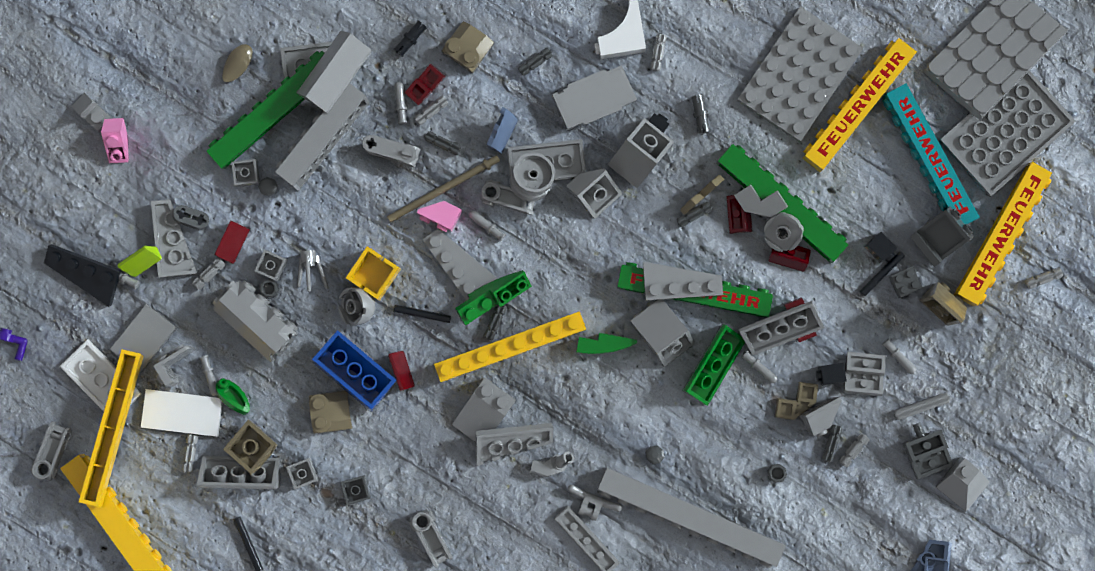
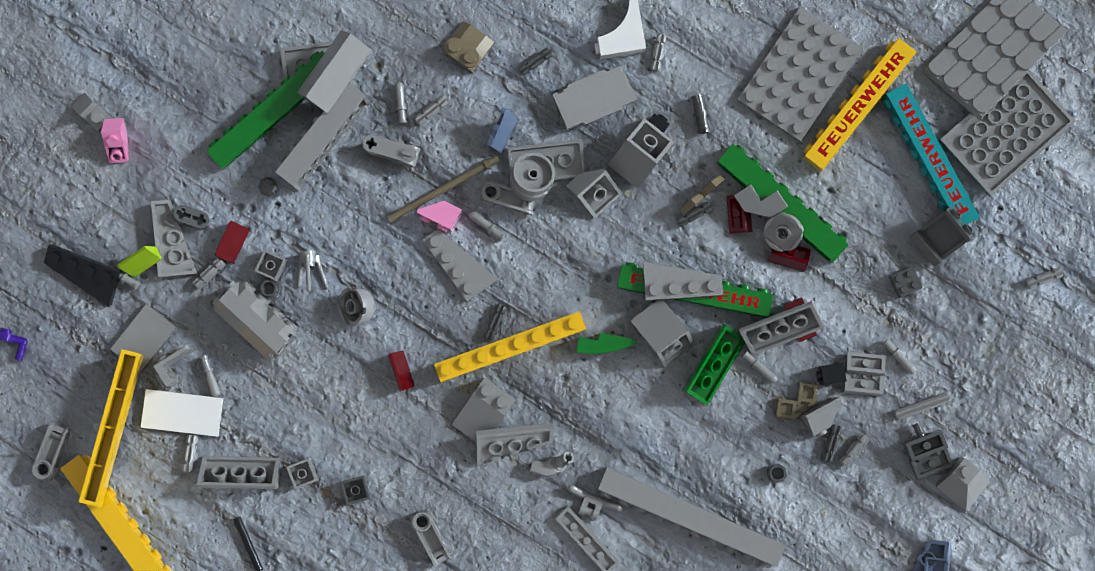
white tile [60,339,142,411] -> none
green arm [216,378,250,415] -> none
dark tan arm [222,44,253,82] -> none
dark tan slope [223,420,278,474] -> none
light grey piece [231,159,260,187] -> none
dark tan slope [309,391,353,434] -> none
blue slope [312,330,397,412] -> none
yellow piece [346,246,401,301] -> none
black bar [393,305,451,323] -> none
black pin [394,20,427,57] -> none
dark red slope [405,64,446,105] -> none
dark grey axle [425,131,461,155] -> none
green slope [455,270,532,326] -> none
dark grey tile [645,445,665,464] -> none
black bar [859,251,905,296] -> none
black brick [864,232,897,263] -> none
dark tan slope [919,282,967,326] -> none
yellow brick [954,162,1052,306] -> none

